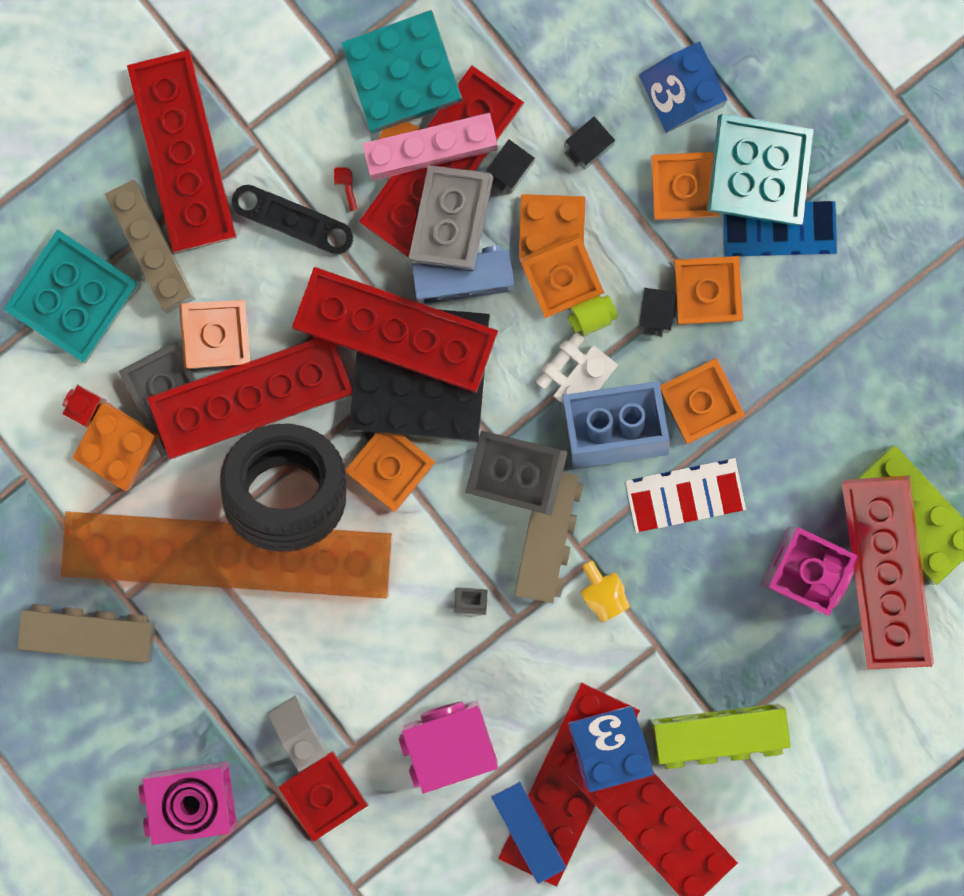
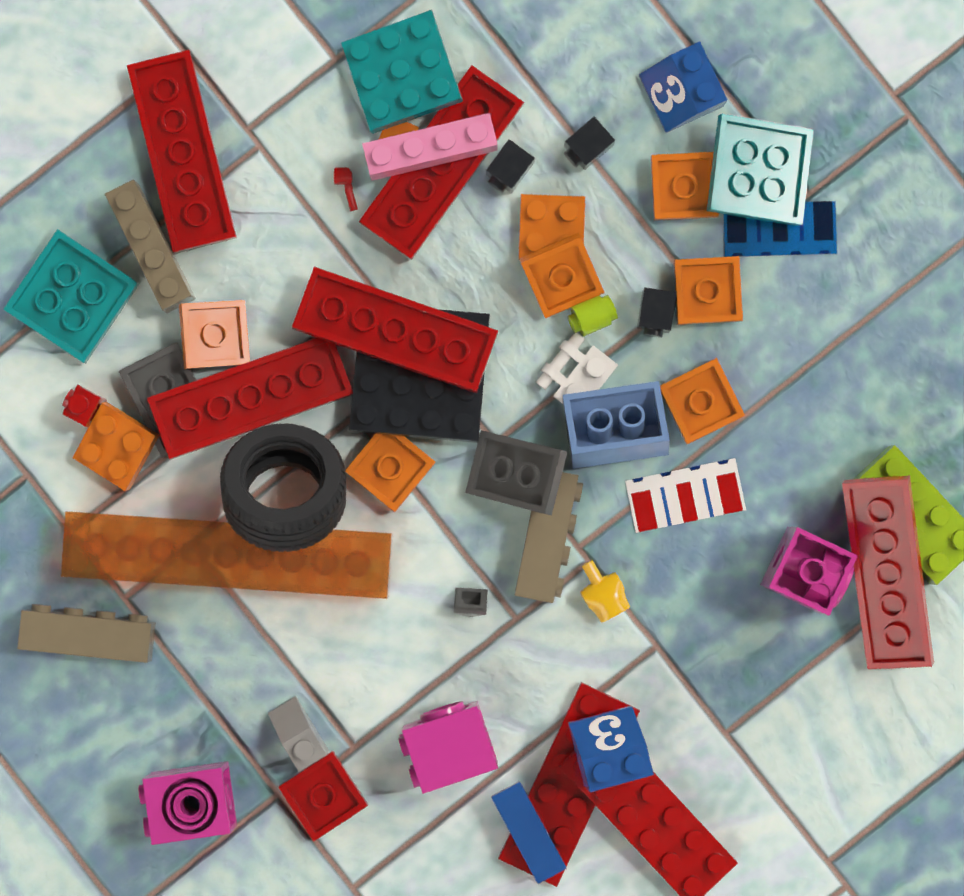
black plate [231,184,354,255] -> none
light grey plate [409,165,493,271] -> none
medium blue slope [412,245,515,304] -> none
lime brick [650,703,791,769] -> none

